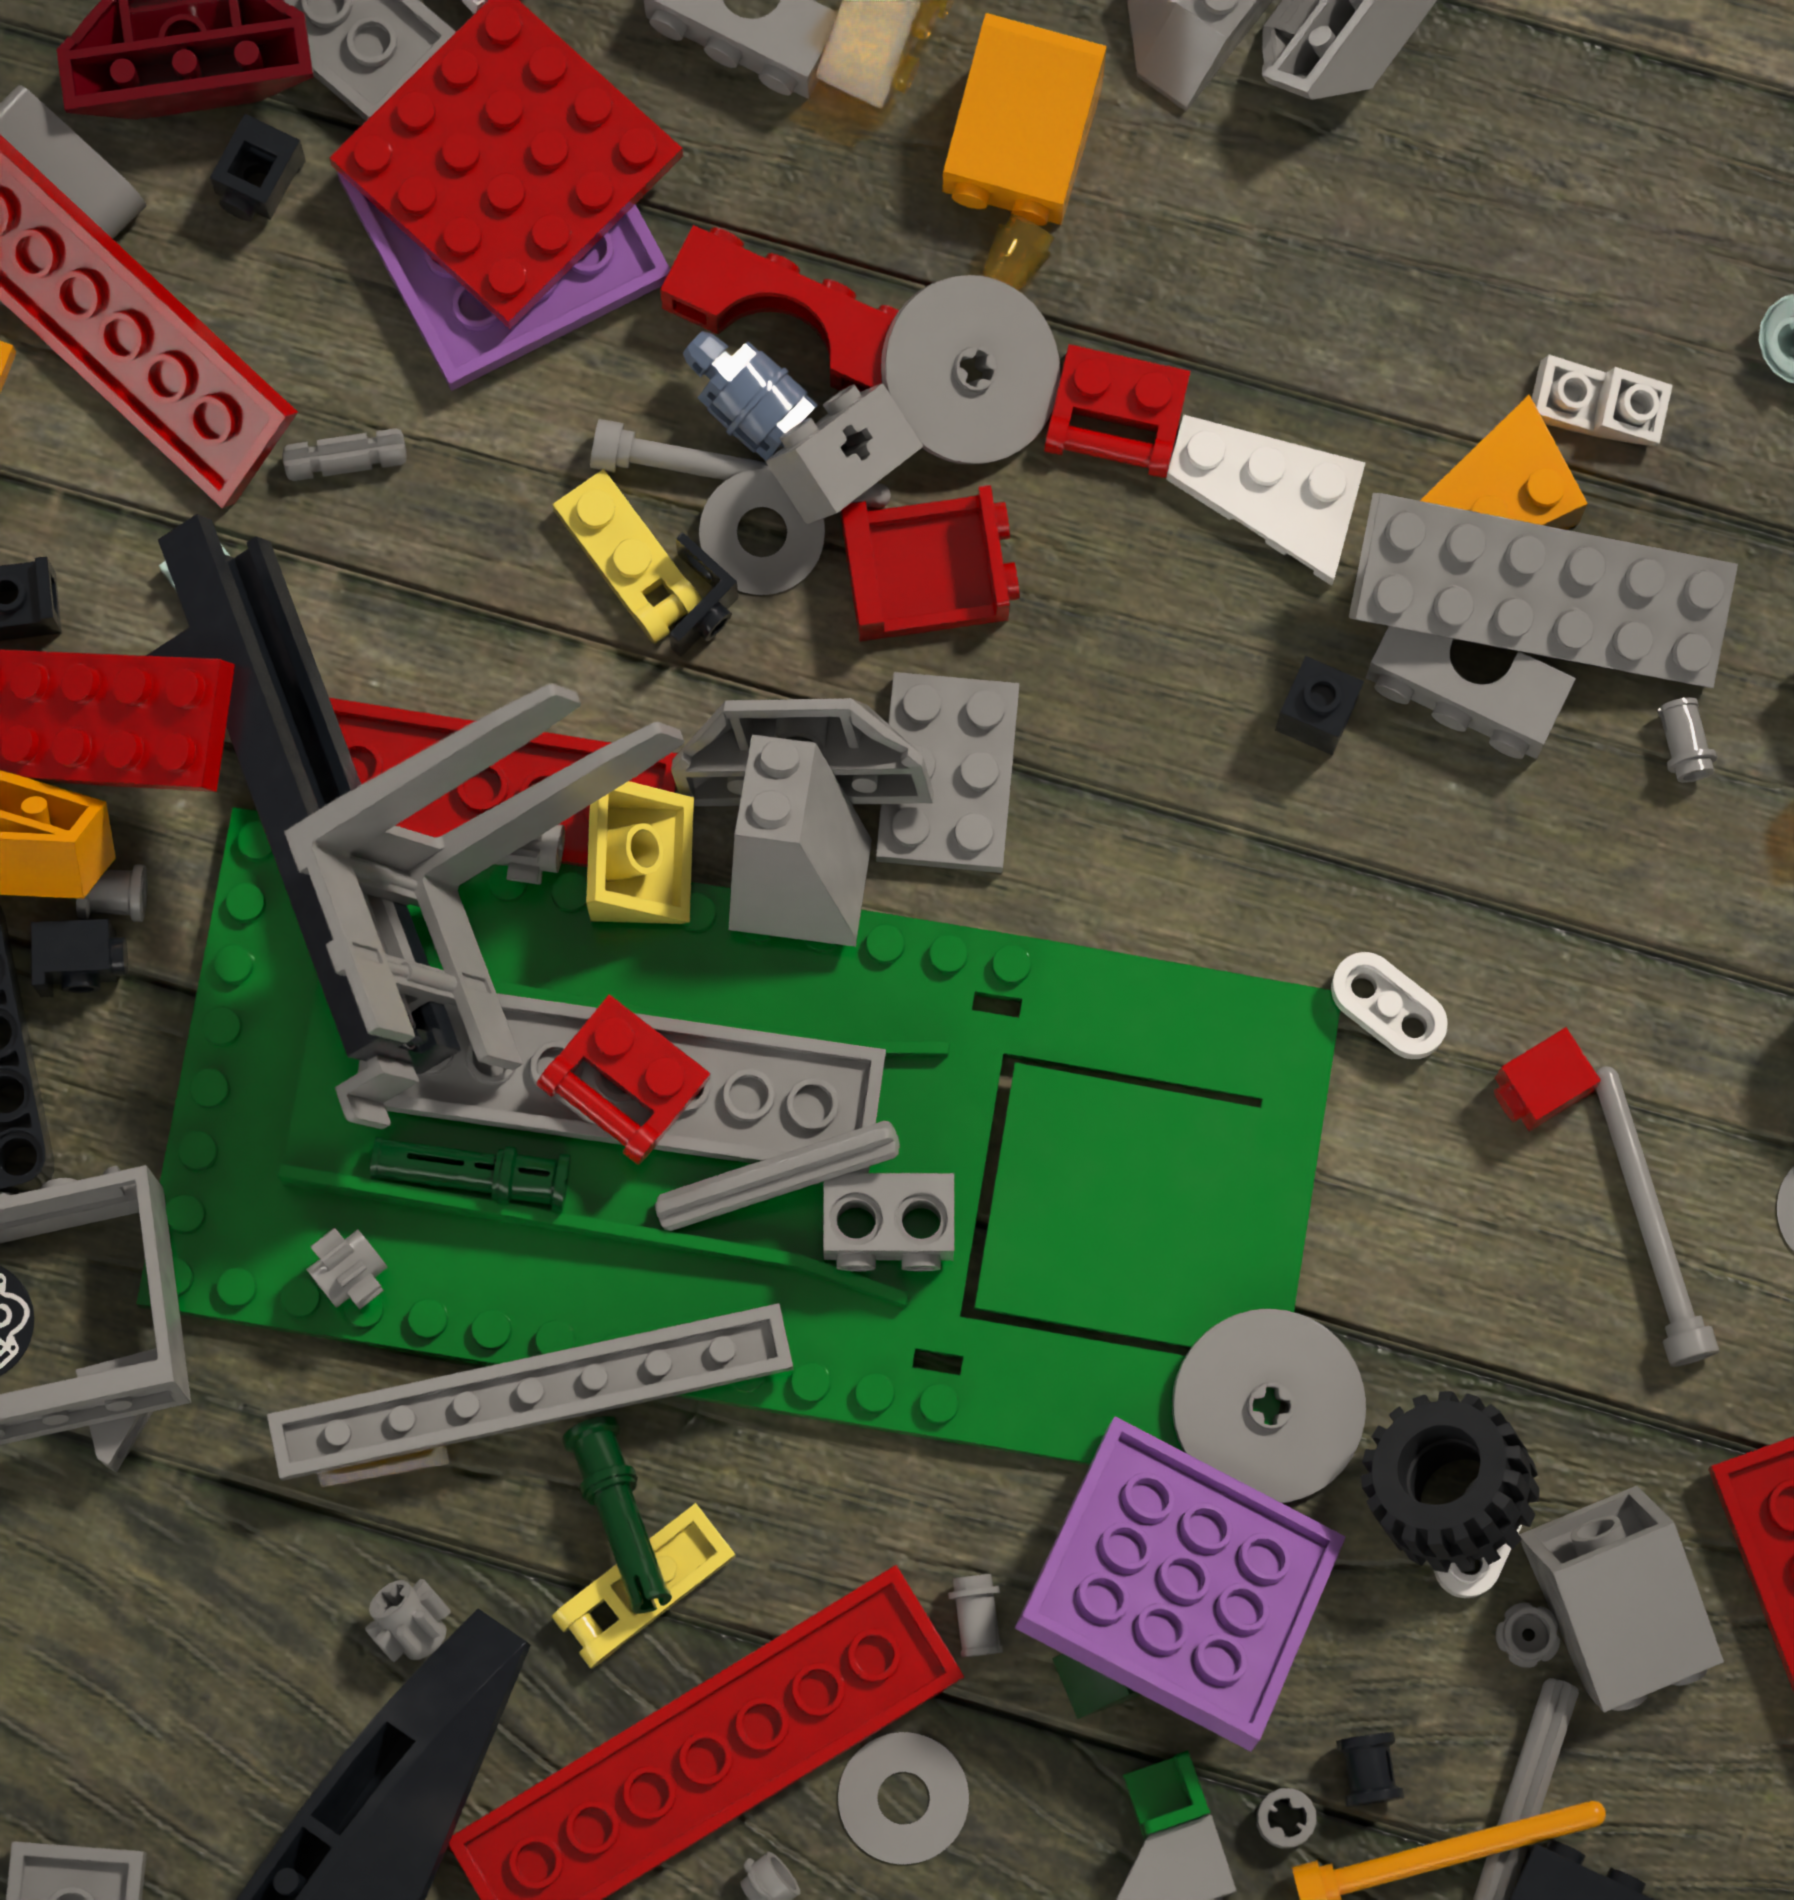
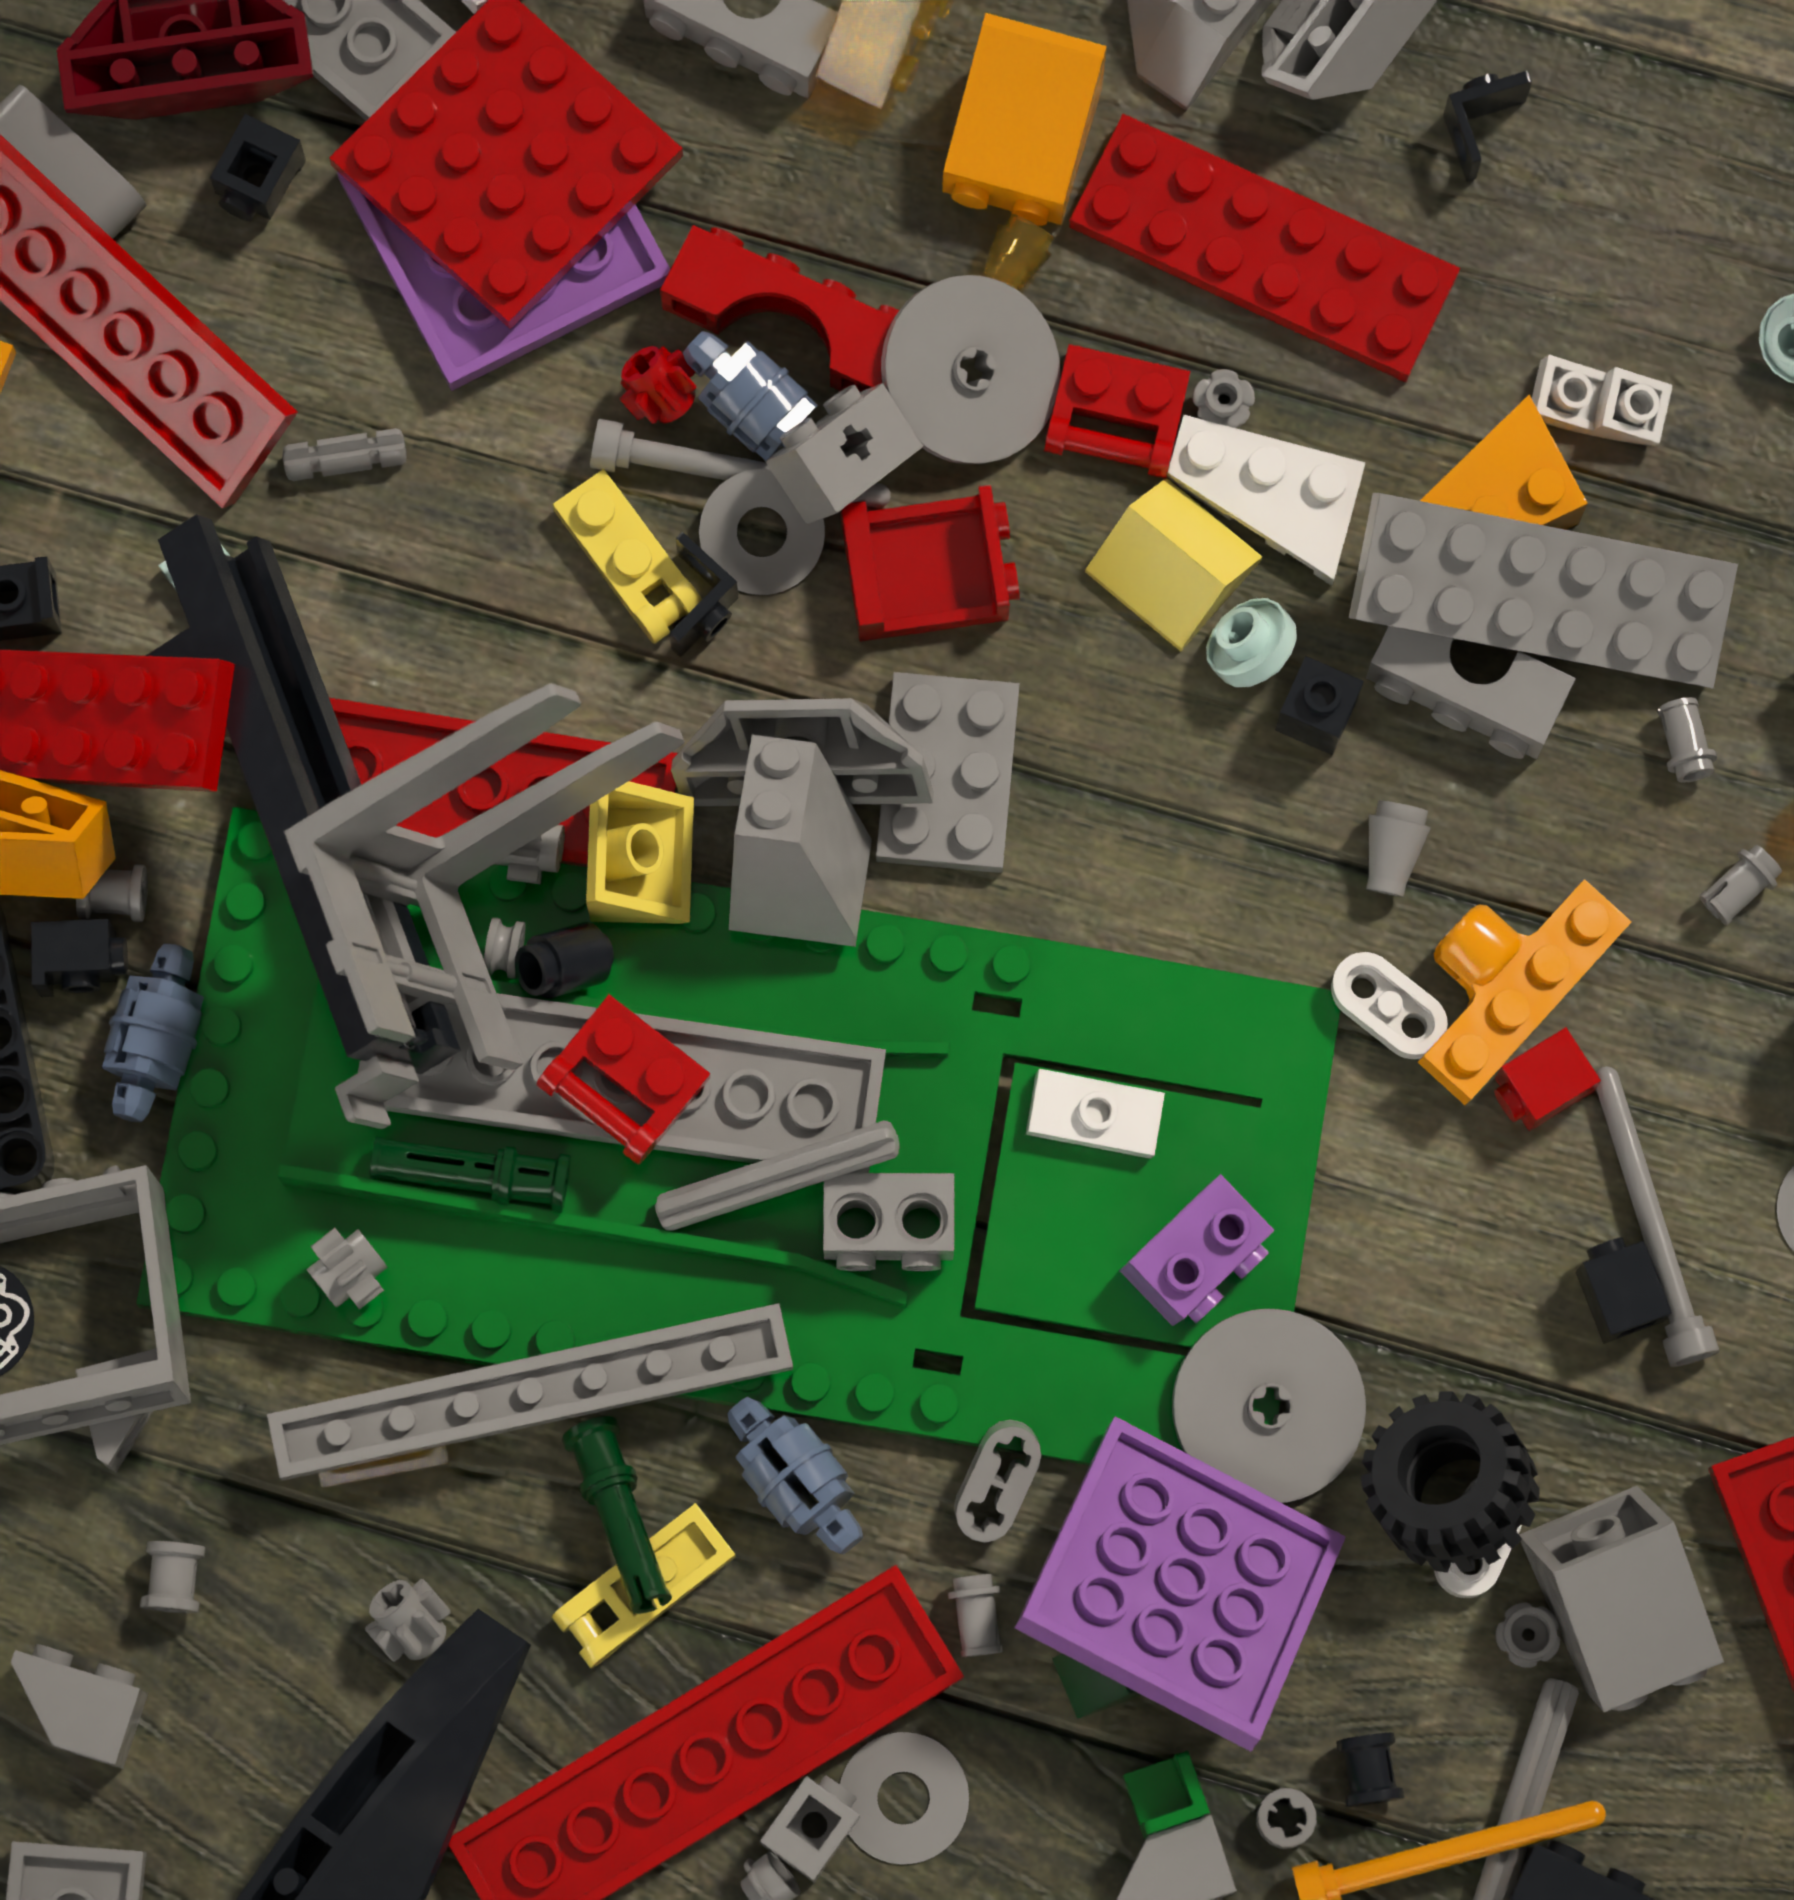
none -> light grey slope [11,1644,148,1769]
none -> sand blue piece [102,943,204,1123]
none -> light grey bush [140,1541,206,1614]
none -> light grey bush [484,918,525,980]
none -> black brick [515,922,614,999]
none -> red gear [620,346,697,424]
none -> sand blue piece [727,1397,863,1554]
none -> light grey brick [760,1775,860,1883]
none -> light grey beam [954,1420,1041,1542]
none -> white plate [1025,1069,1165,1159]
none -> red plate [1069,113,1461,383]
none -> light yellow slope [1085,478,1262,652]
none -> medium lavender brick [1119,1174,1274,1326]
none -> light grey plate [1193,369,1255,428]
none -> light aqua plate [1206,598,1297,687]
none -> light grey cone [1366,800,1431,897]
none -> light orange plate [1418,879,1631,1105]
none -> black bracket [1443,71,1532,182]
none -> black brick [1575,1237,1672,1344]
none -> light grey pin [1699,845,1782,925]

